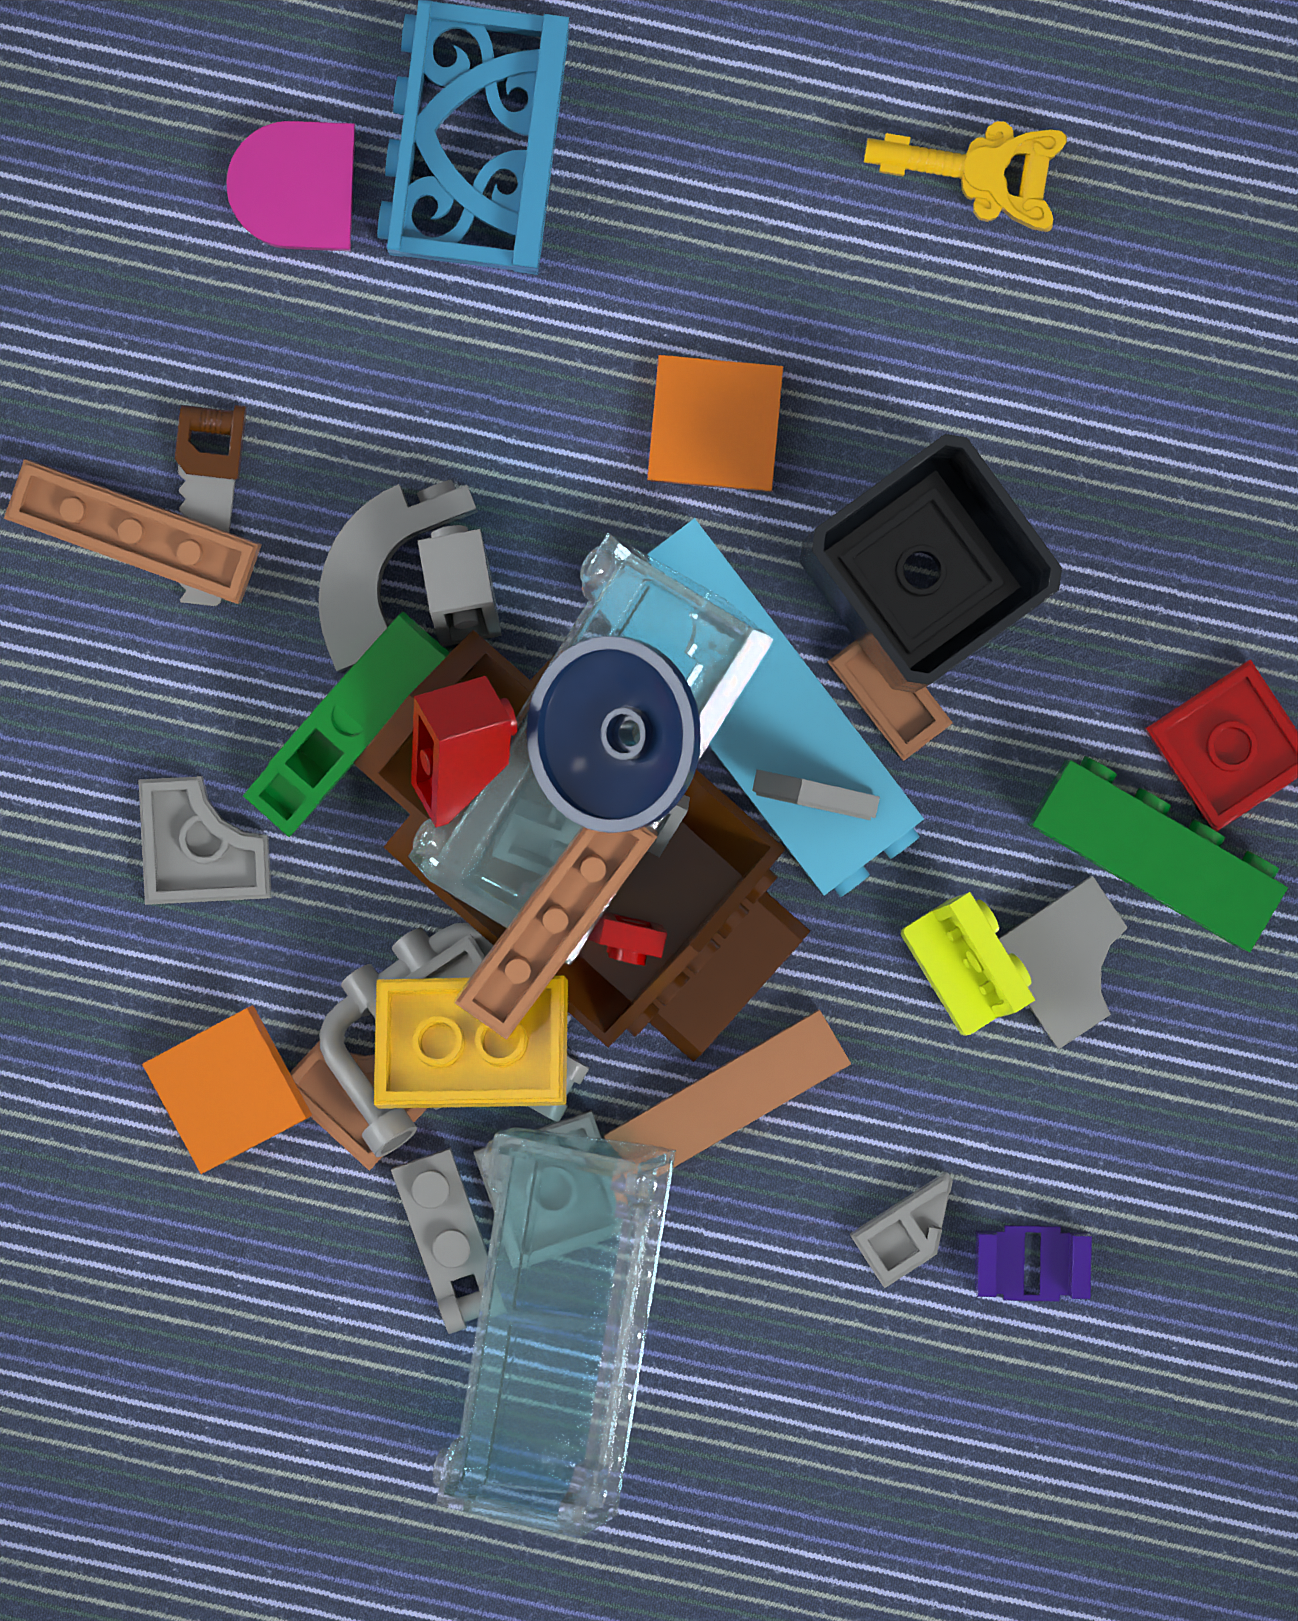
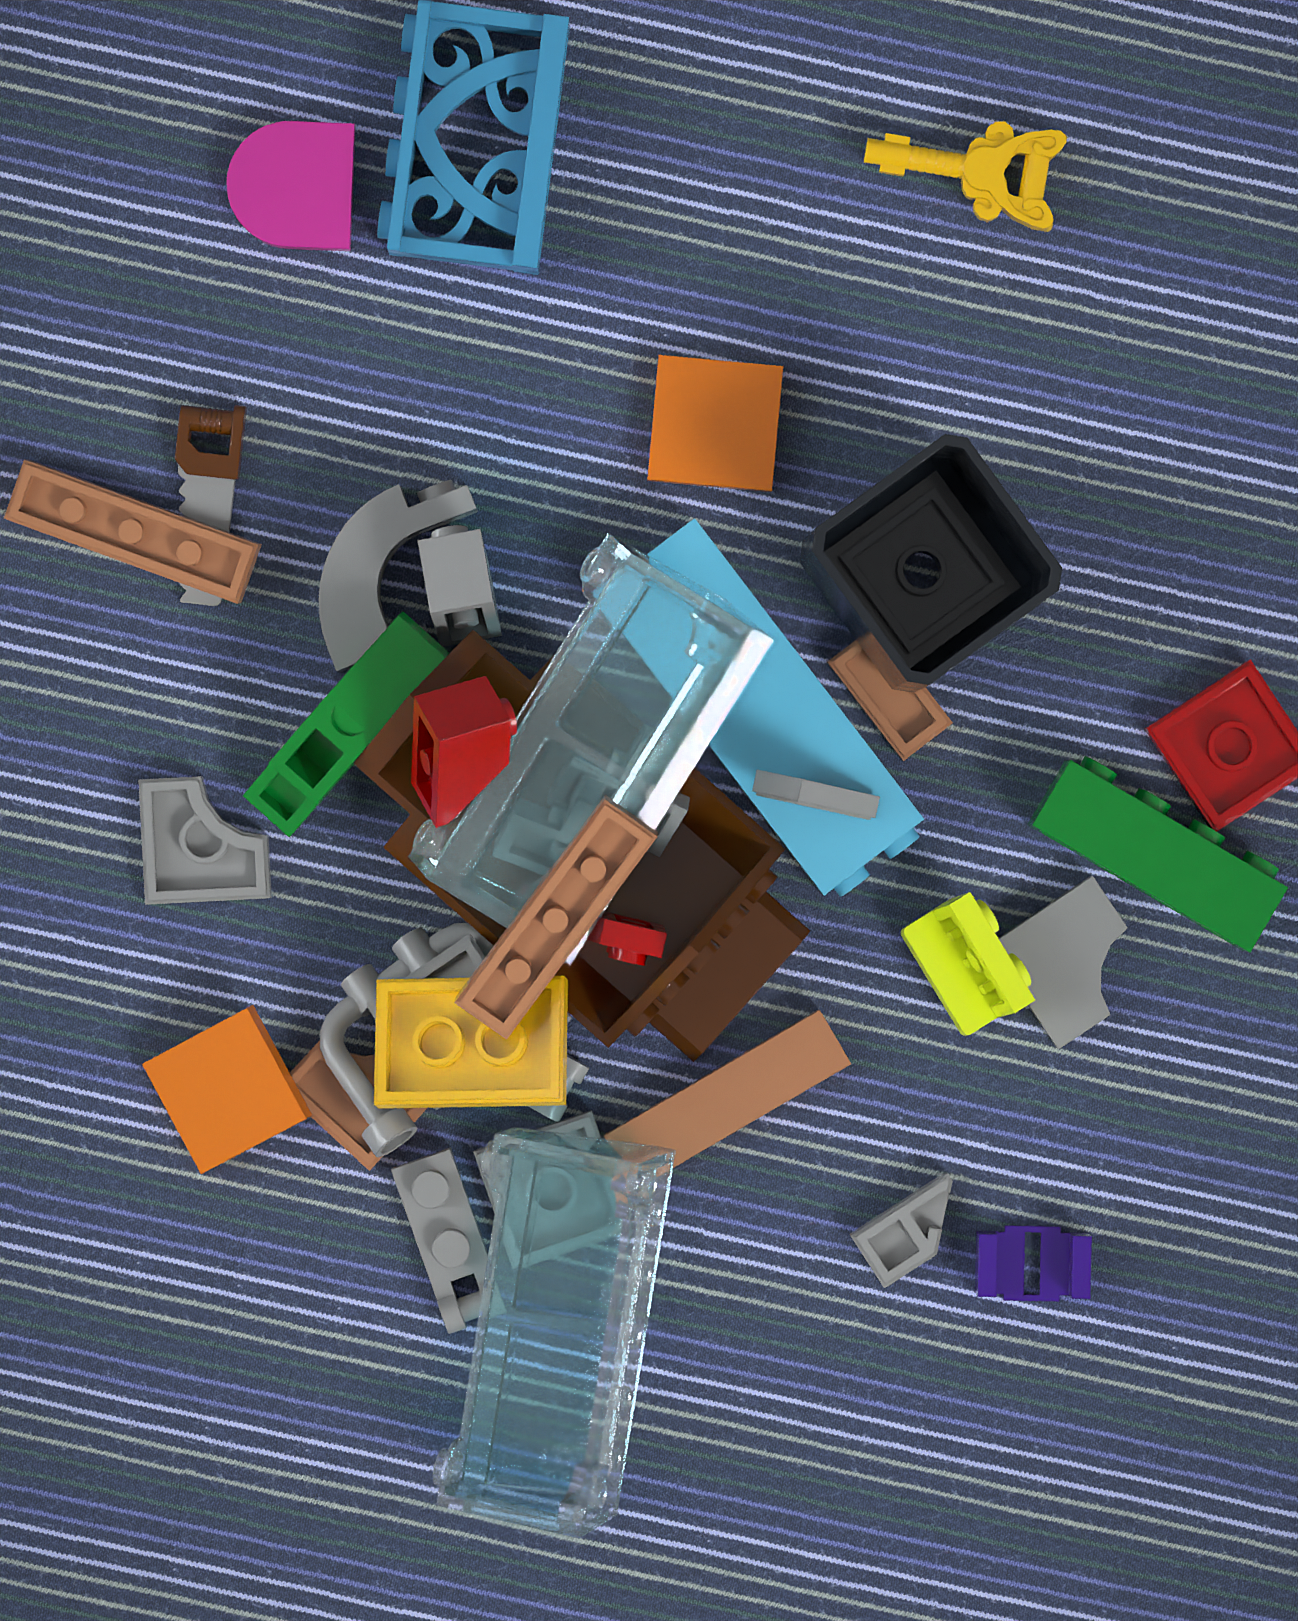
dark blue dish [527,636,701,833] -> none

